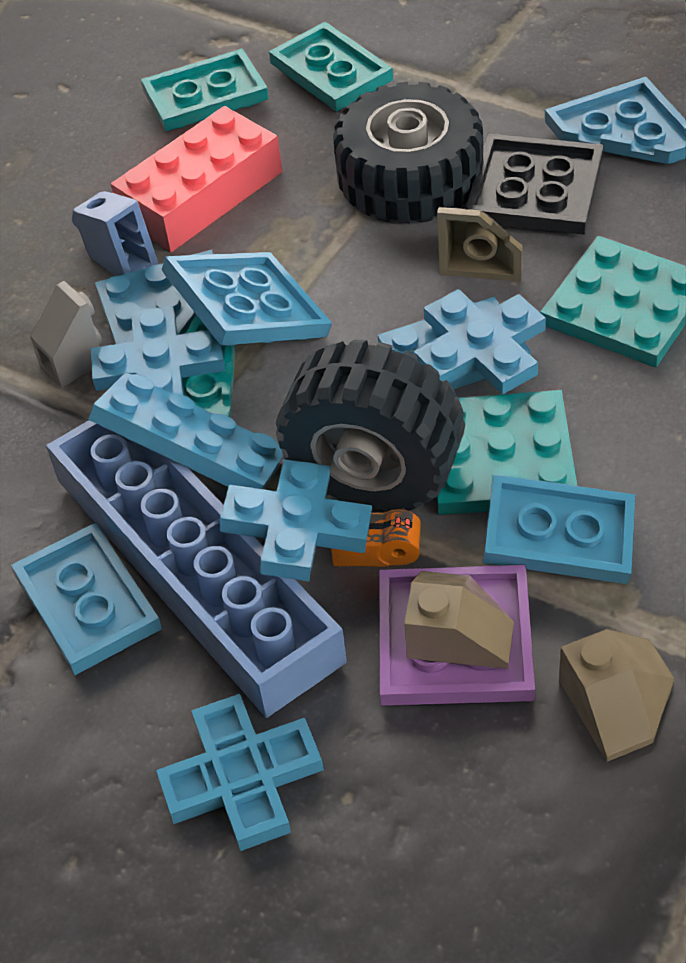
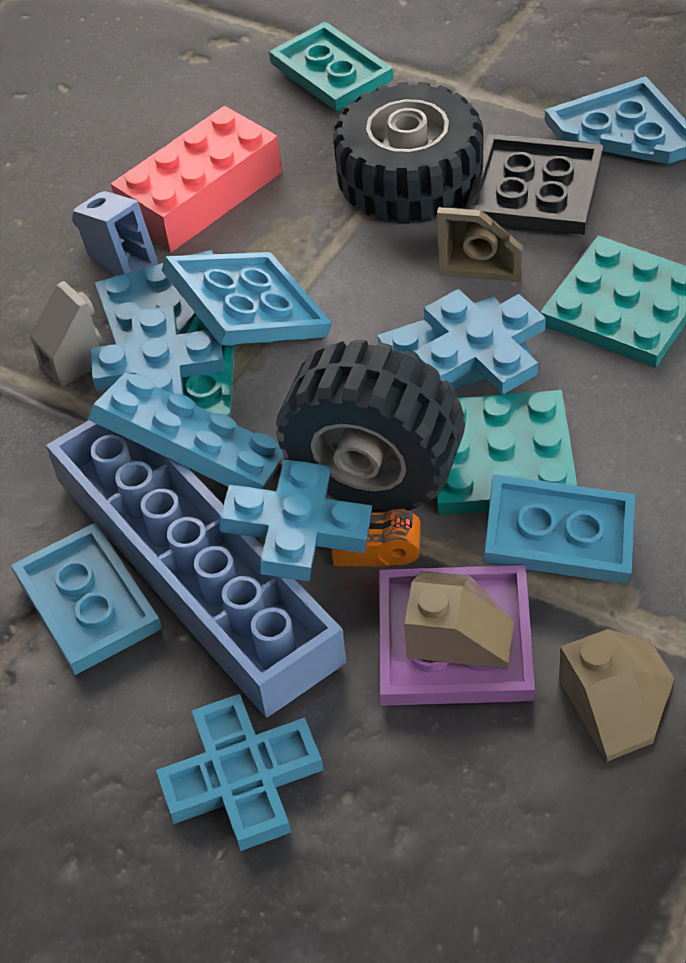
teal plate [141,48,269,132] -> none

